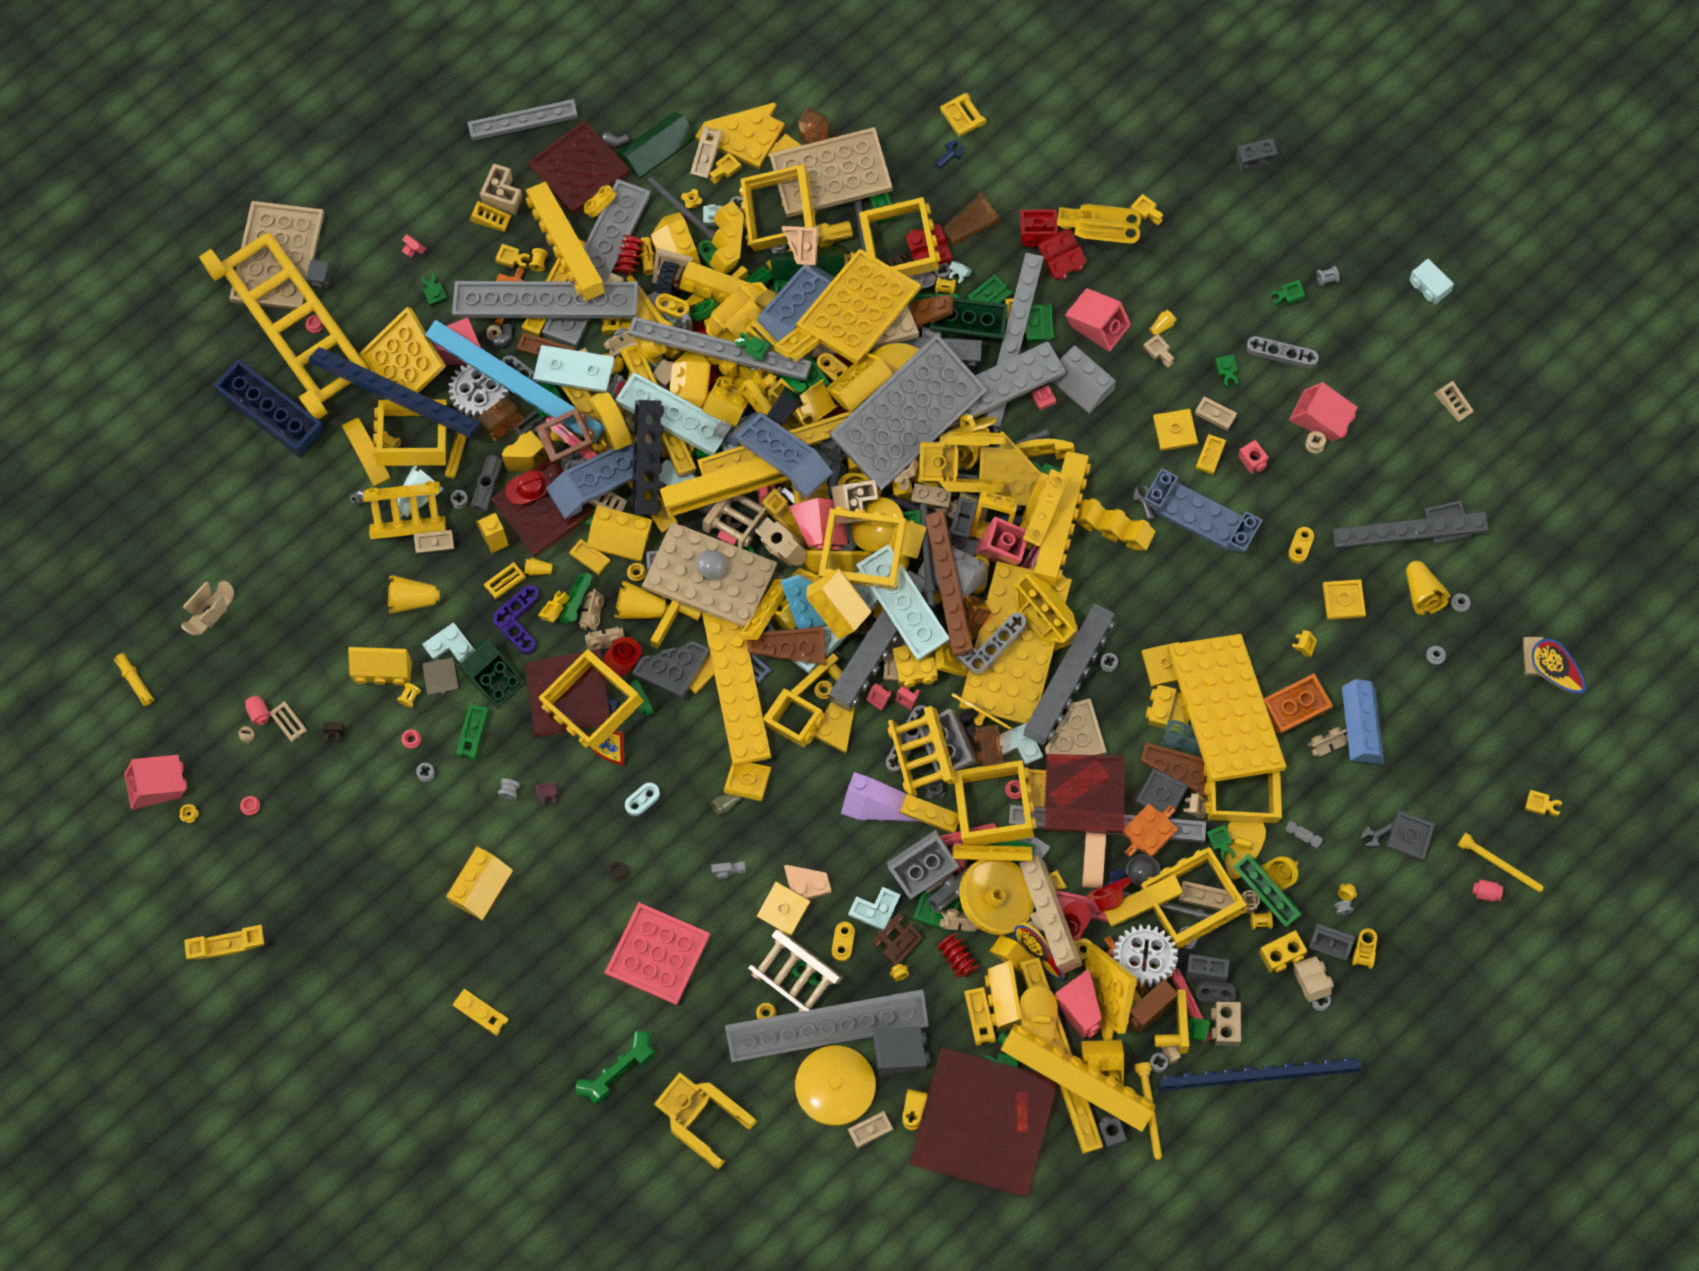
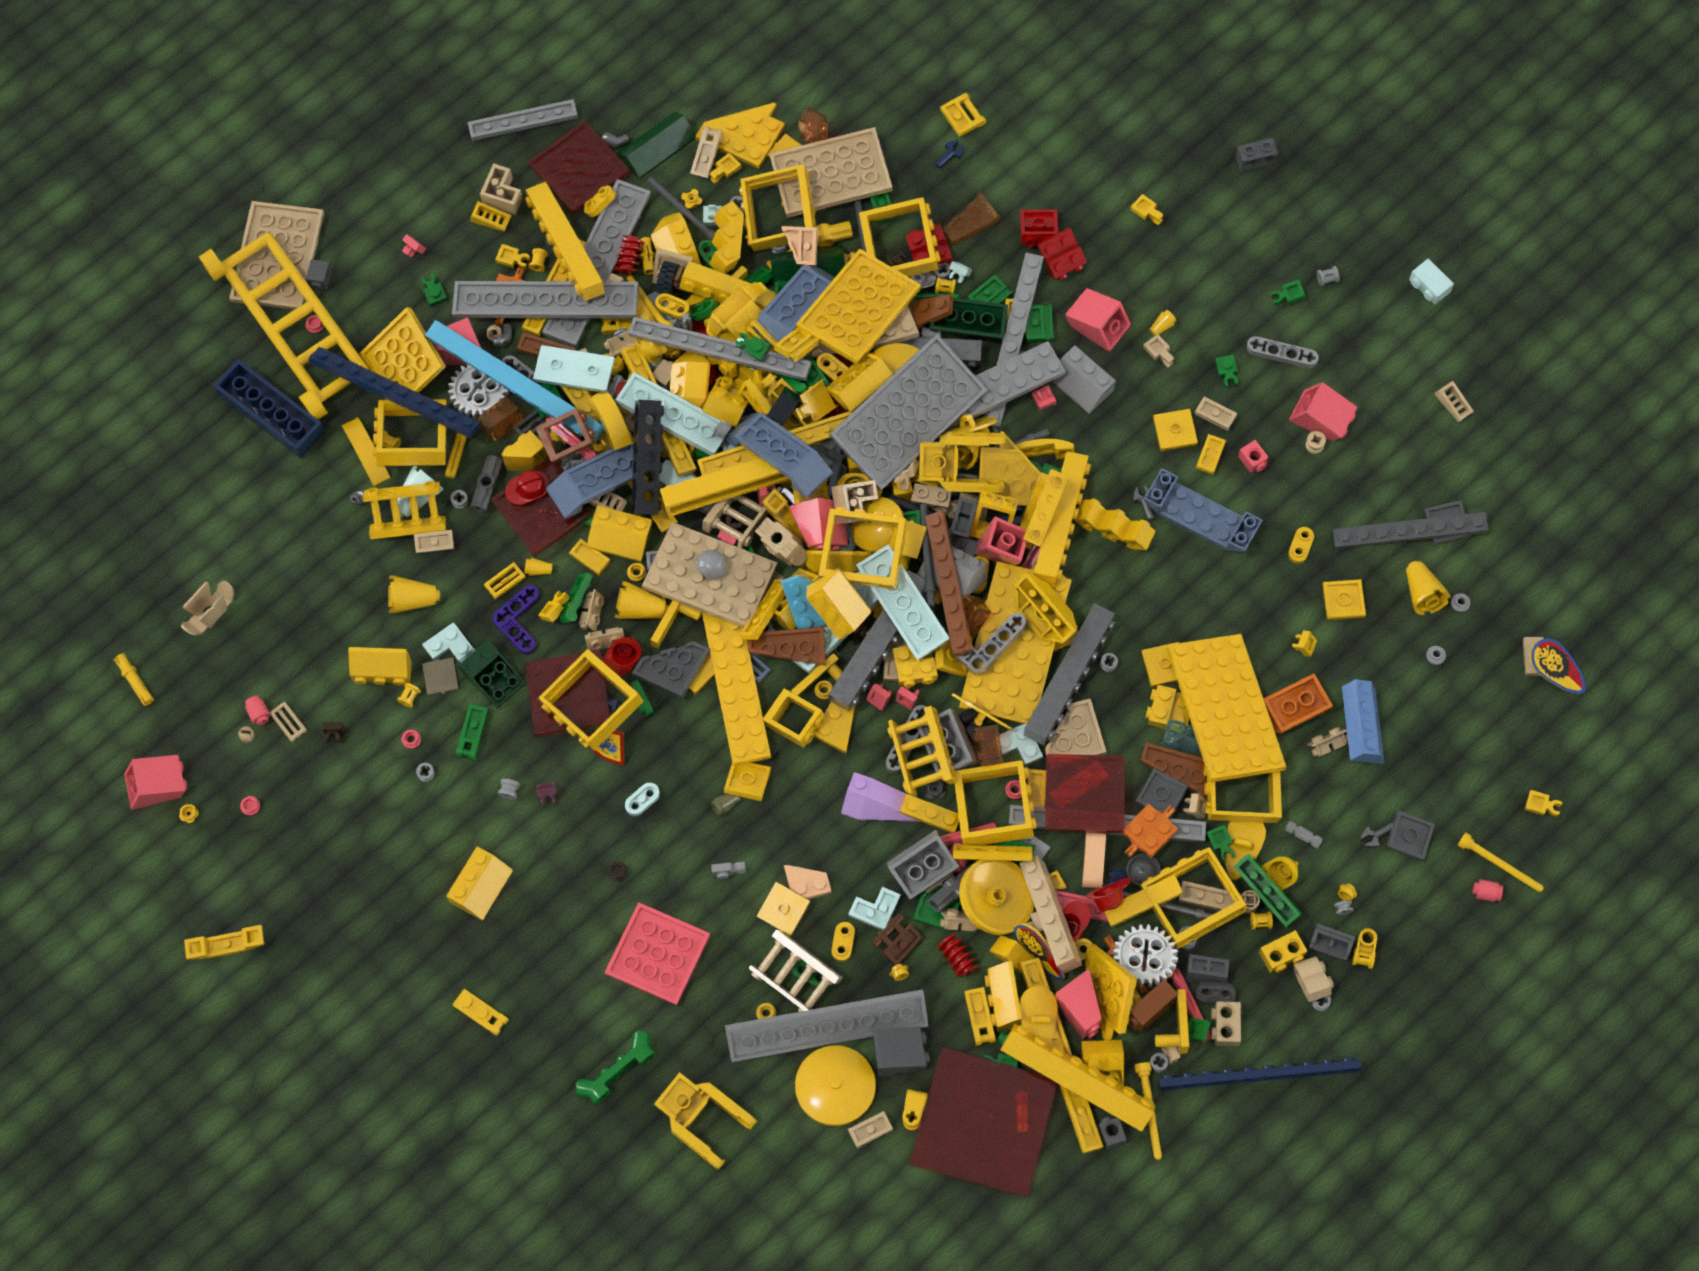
yellow slope [475,513,509,553] -> none
yellow plate [1057,204,1141,243] -> none

